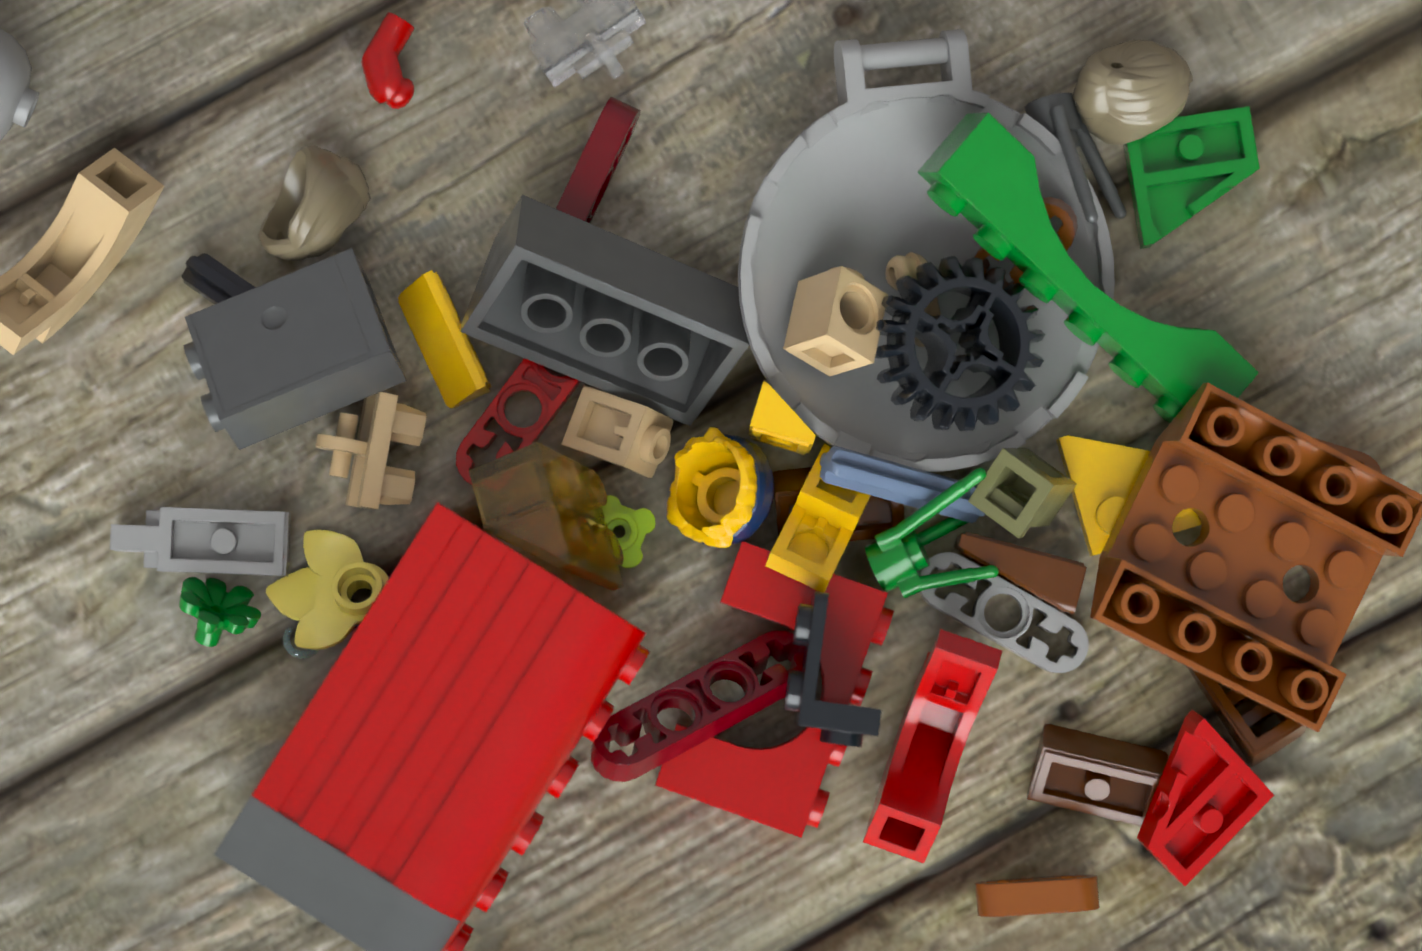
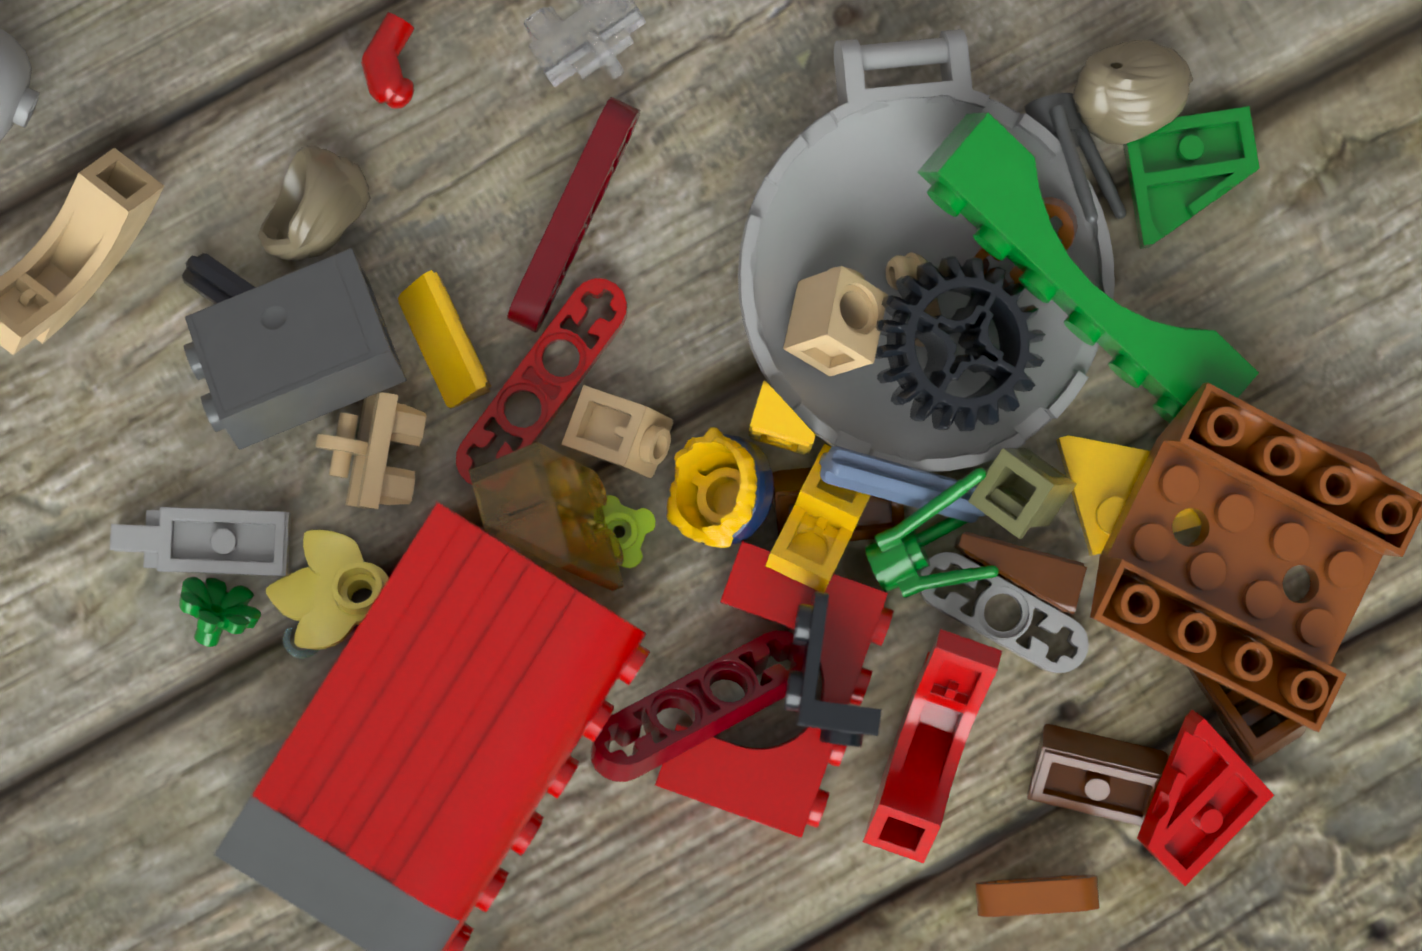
dark grey slope [460,195,750,426] -> none

